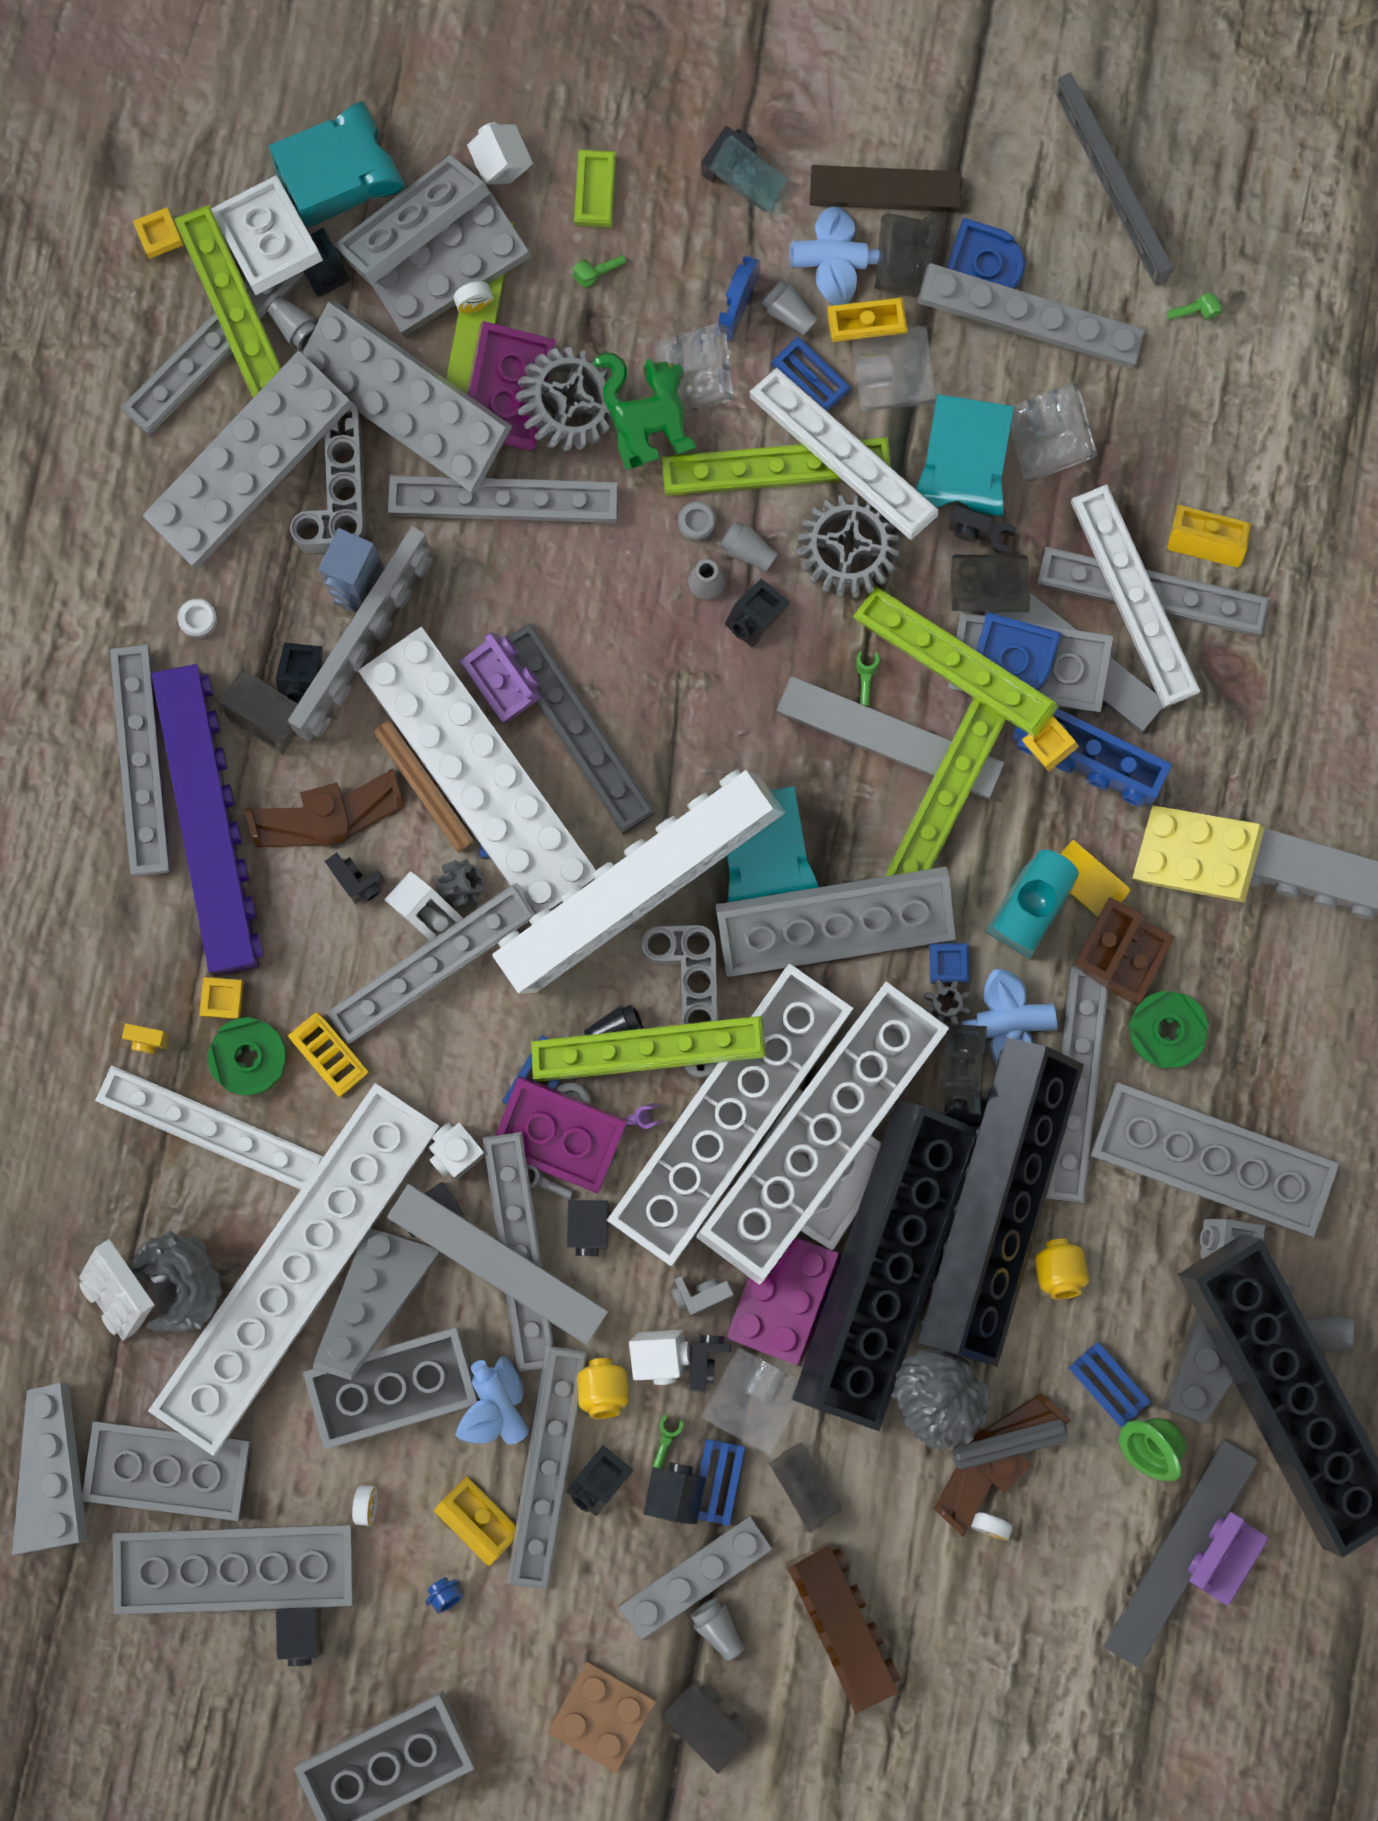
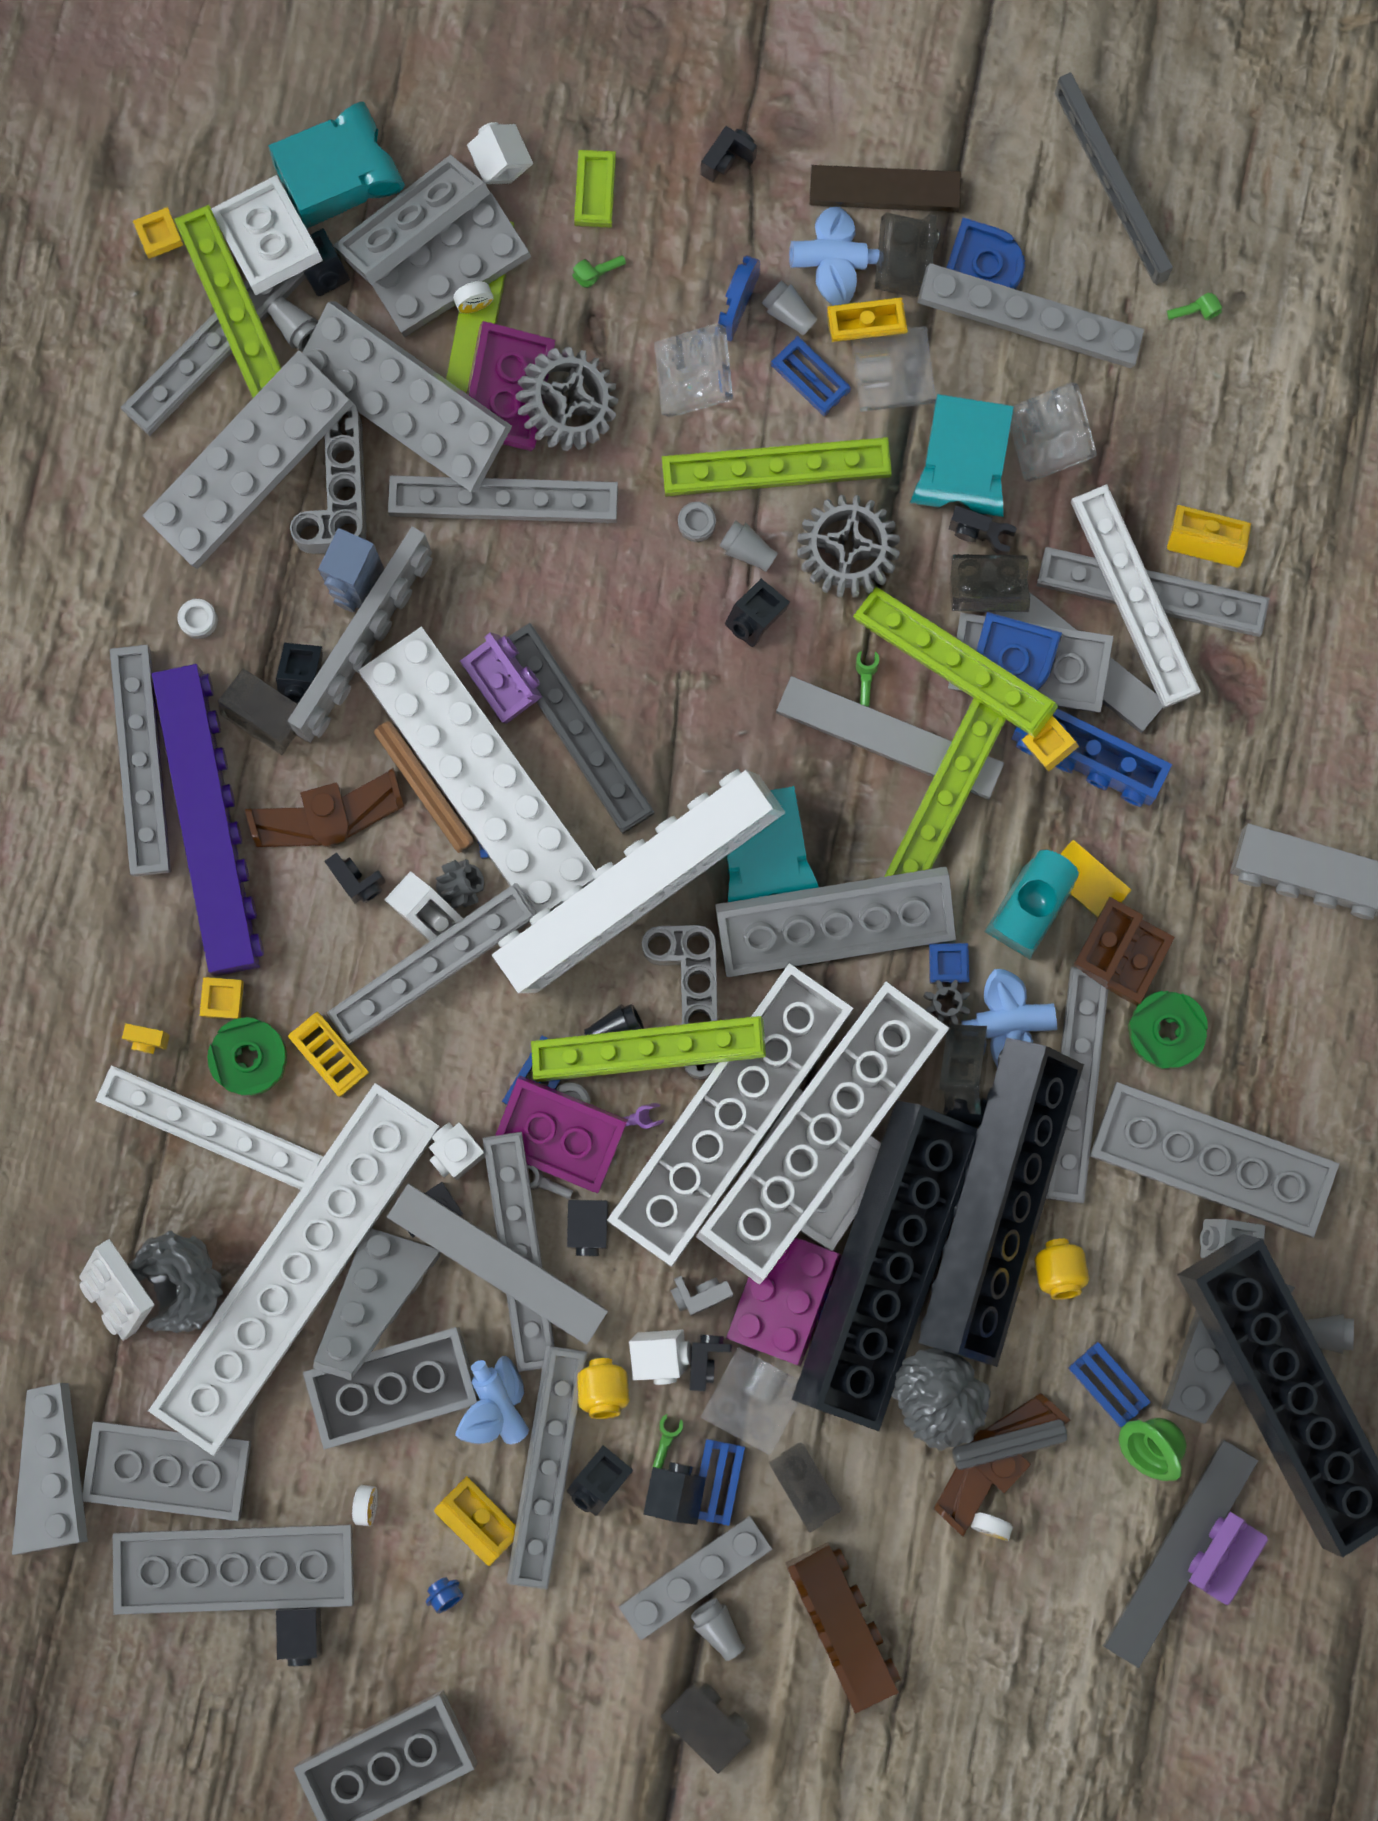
medium nougat plate [547,1660,656,1773] -> none
green animal [593,352,696,471] -> none
light grey cone [688,559,726,600] -> none
clear light blue plate [709,136,787,212] -> none
white tile [750,368,938,540] -> none
light yellow plate [1132,805,1265,903] -> none

